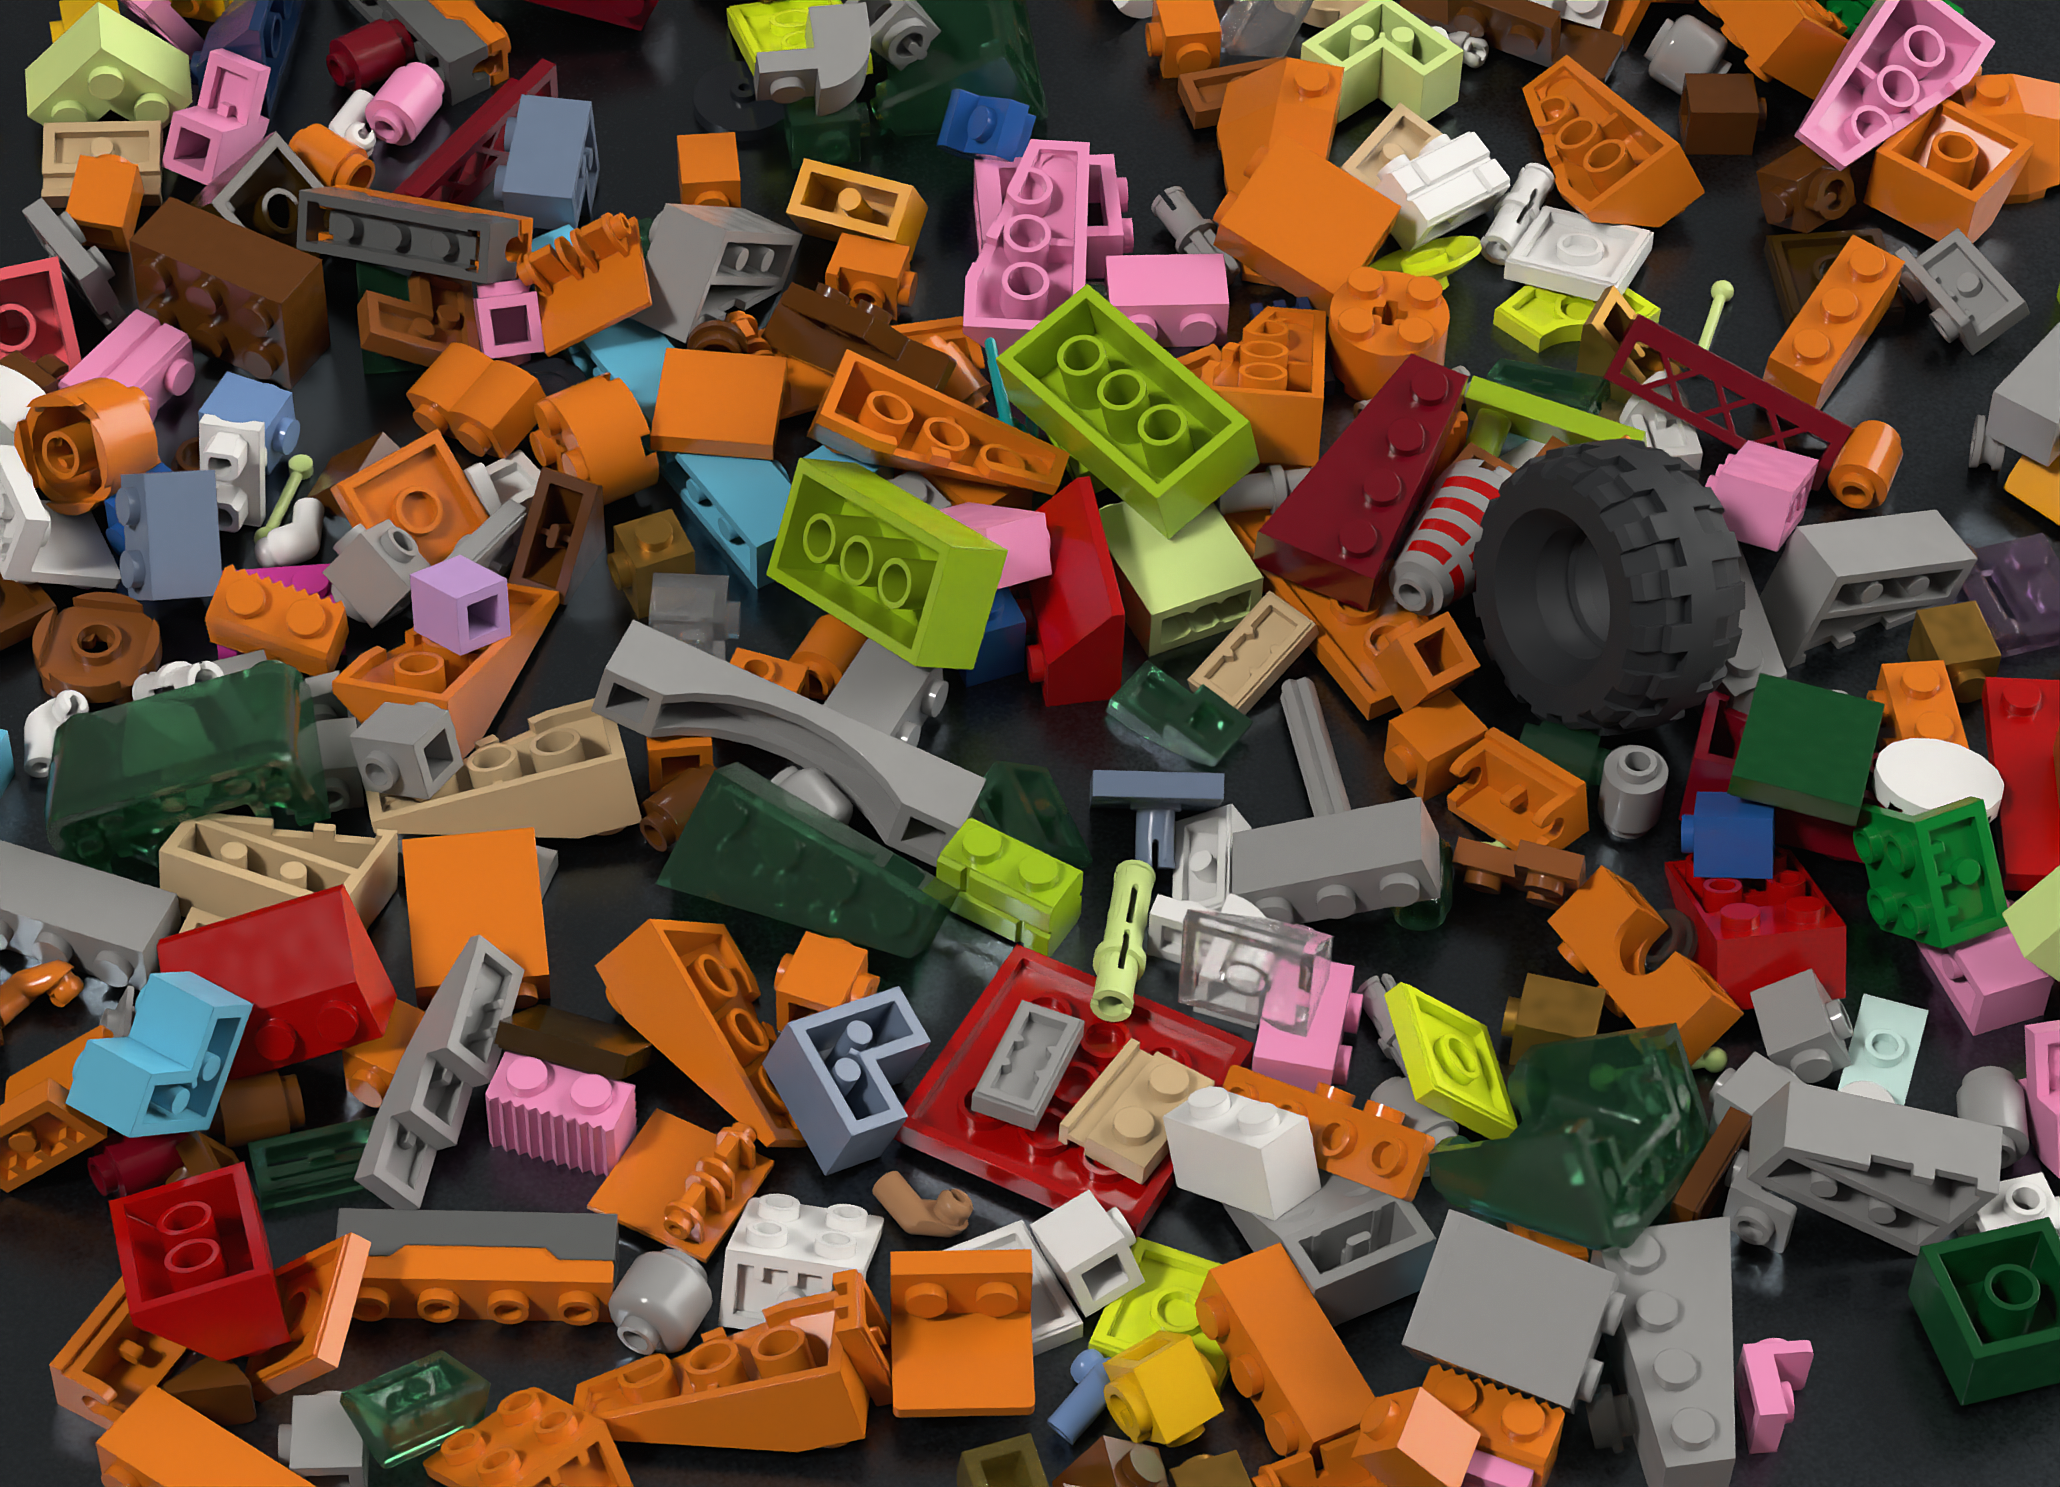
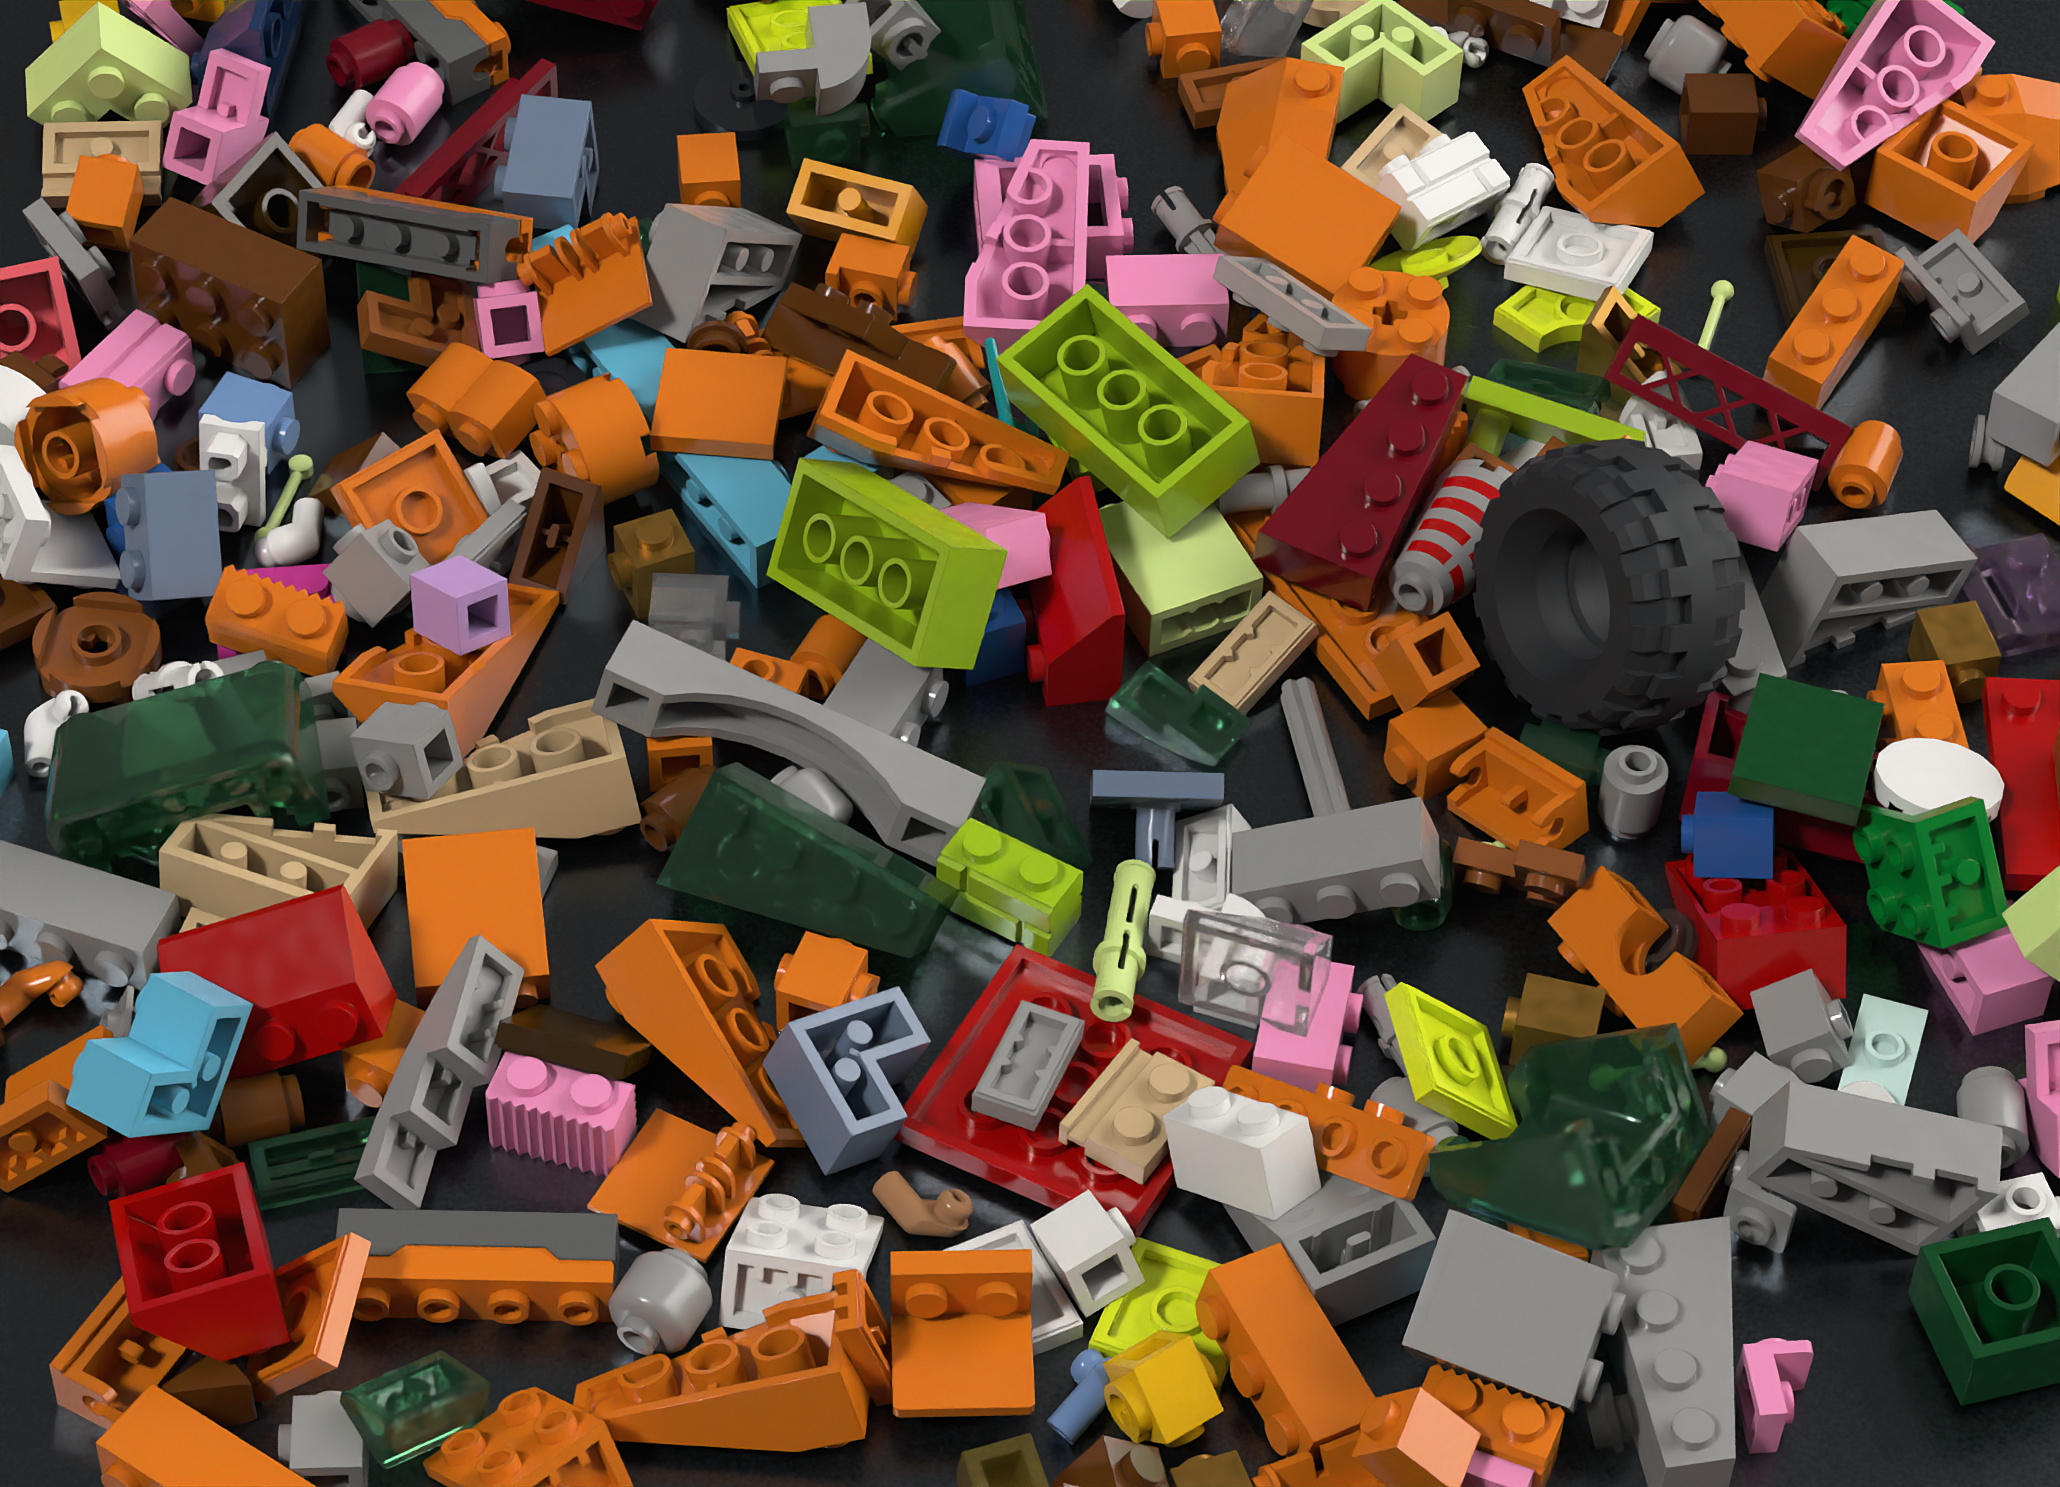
none -> light grey plate [1212,256,1371,357]

